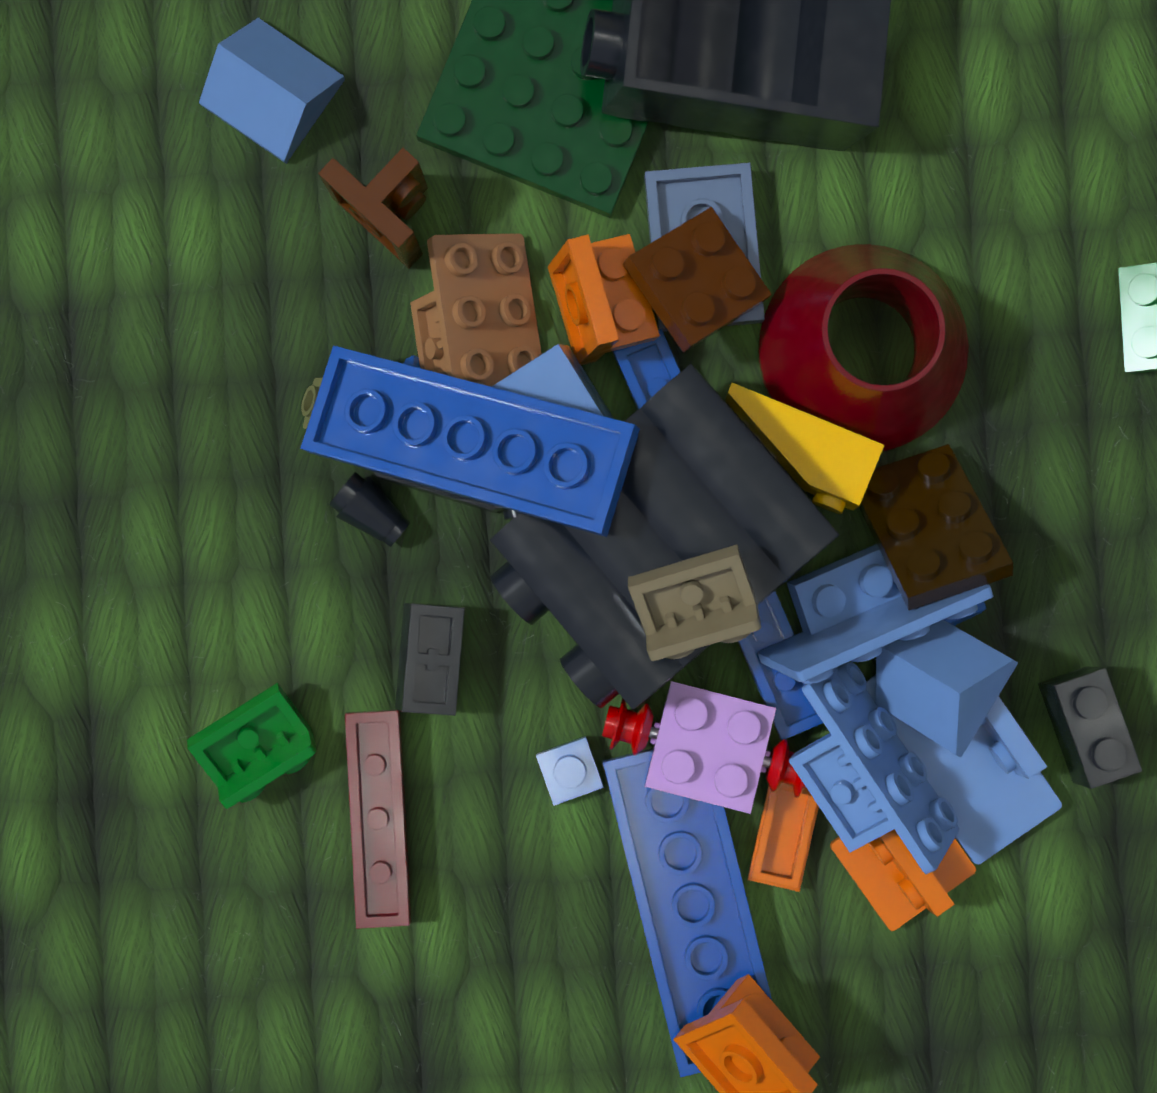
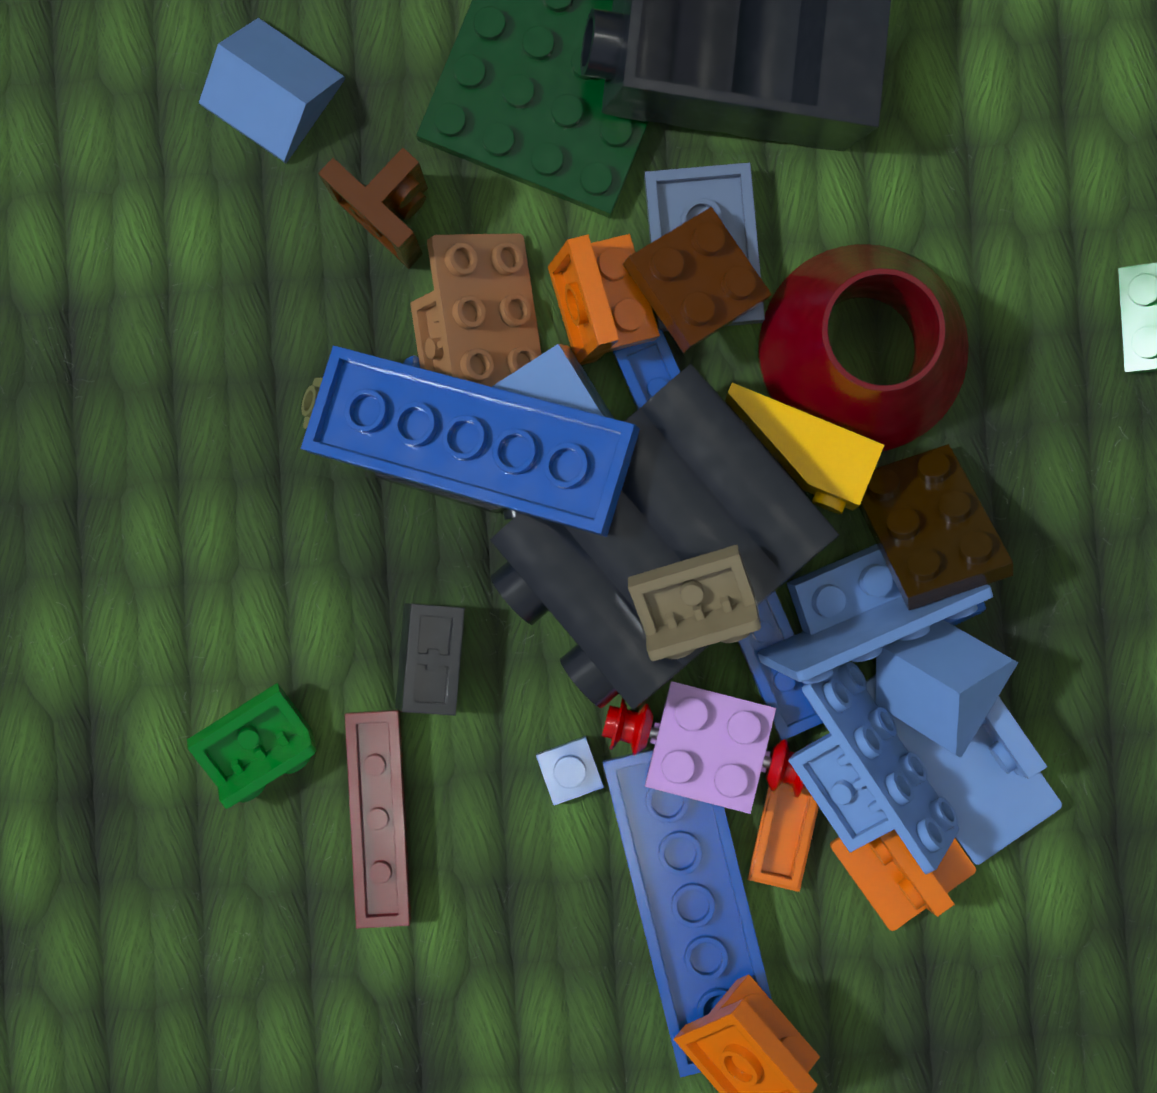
black cone [329,472,410,547] -> none
black brick [1038,666,1142,789] -> none

